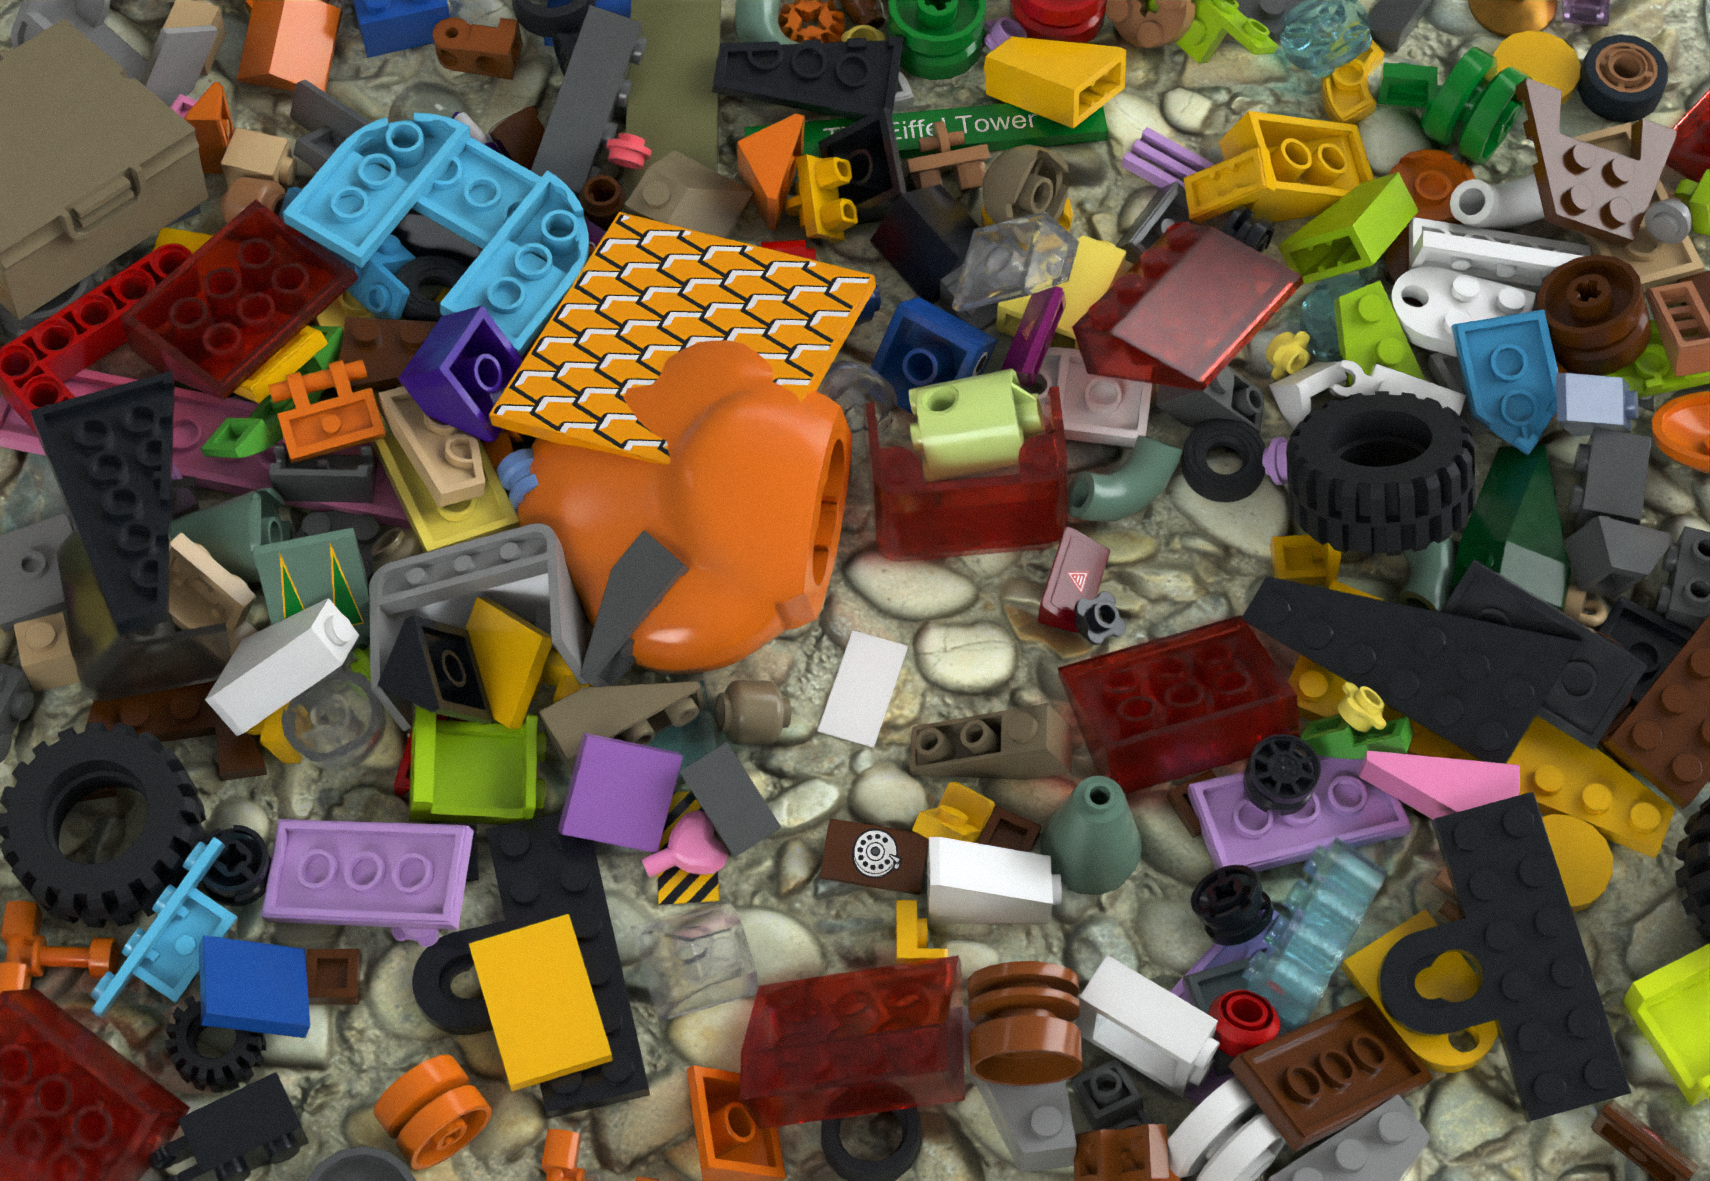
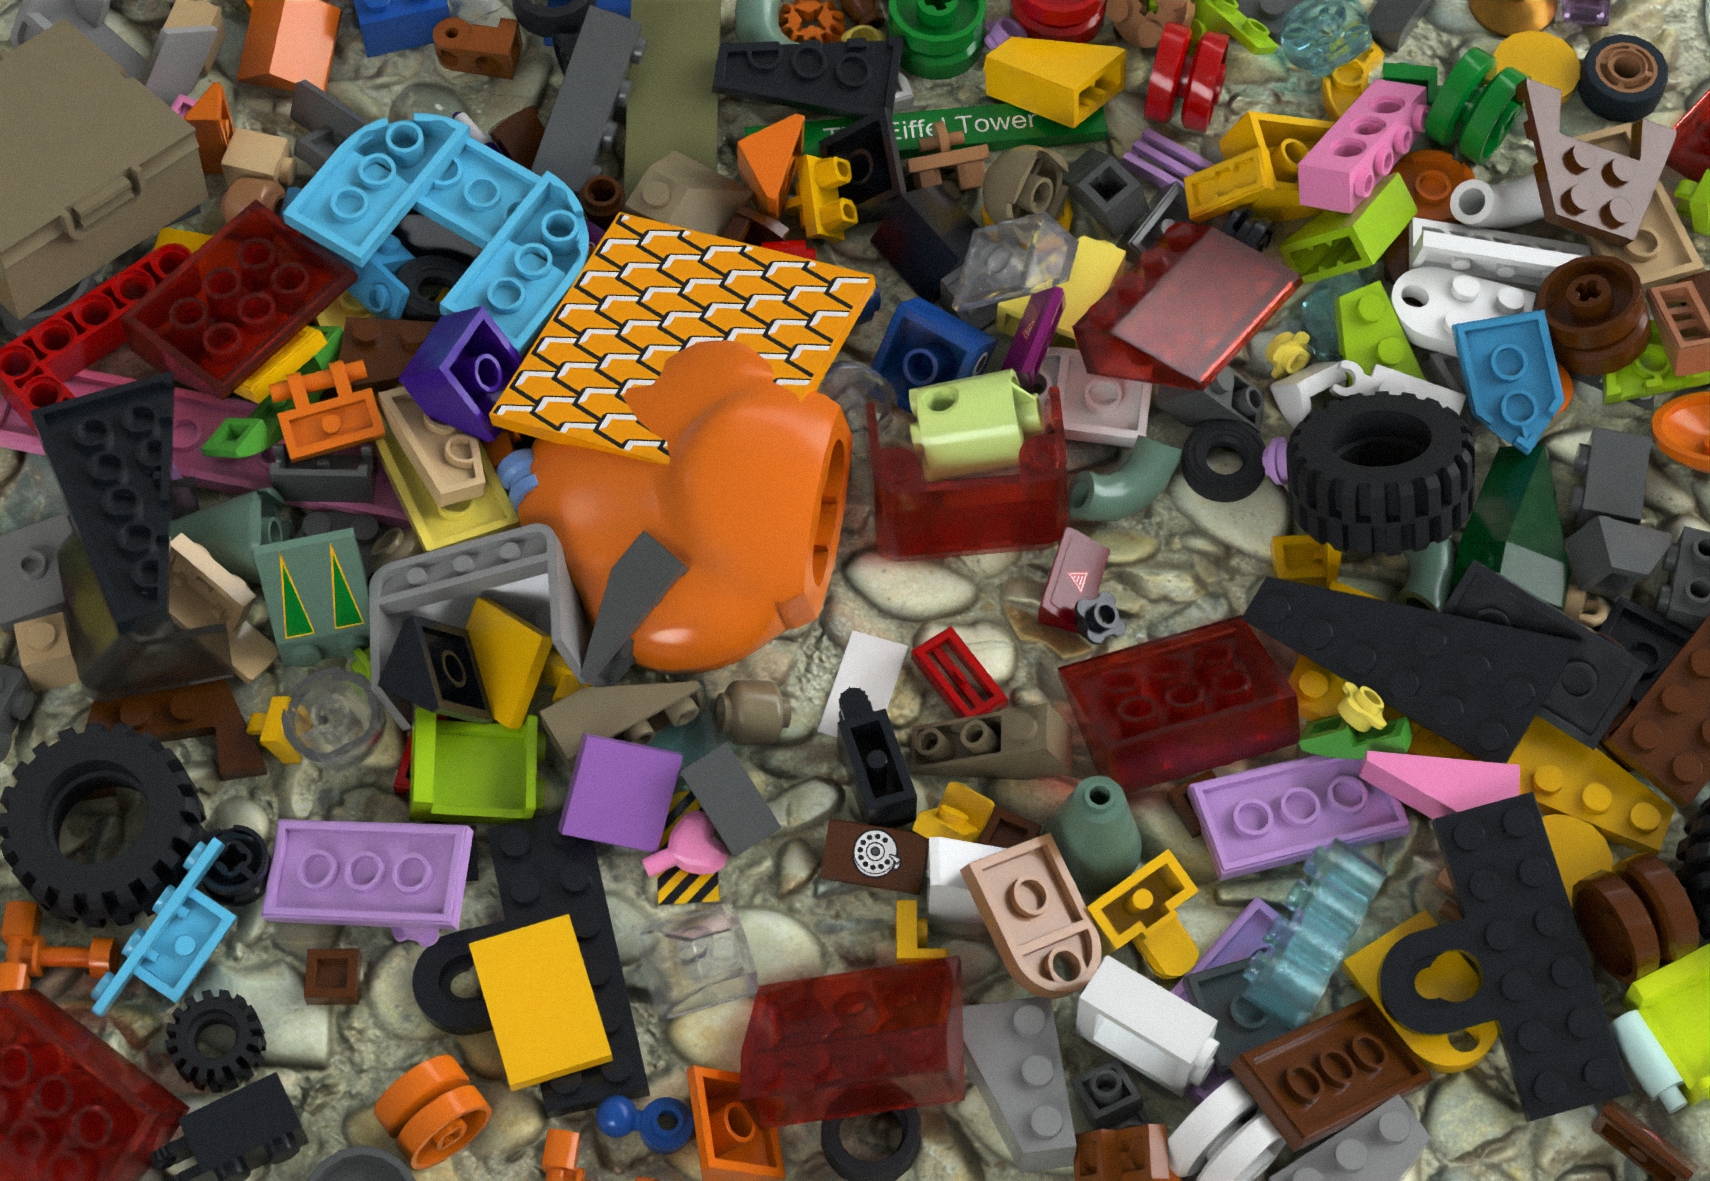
blue tile [199,935,310,1038] -> none
white slope [205,598,359,736] -> none
coral plate [606,133,652,170] -> none
dark orange wheel [967,961,1082,1086] -> none
black wheel [1191,865,1274,946] -> none
red cone [1208,990,1280,1058] -> none
black wheel [1243,734,1321,816] -> none
slope [1556,373,1639,436] -> none
light grey plate [1645,199,1691,244] -> none
none -> blue plate [596,1095,693,1154]
none -> reddish brown tile [721,204,790,247]
none -> black hinge [837,686,917,828]
none -> red tile [911,626,1008,719]
none -> plate [960,832,1102,999]
none -> dark grey slope [1062,149,1150,239]
none -> yellow brick [1086,849,1199,980]
none -> red wheel [1144,21,1230,133]
none -> bright pink brick [1298,79,1431,214]
none -> reddish brown wheel [1572,850,1700,985]
none -> light aqua cylinder [1609,1010,1688,1114]

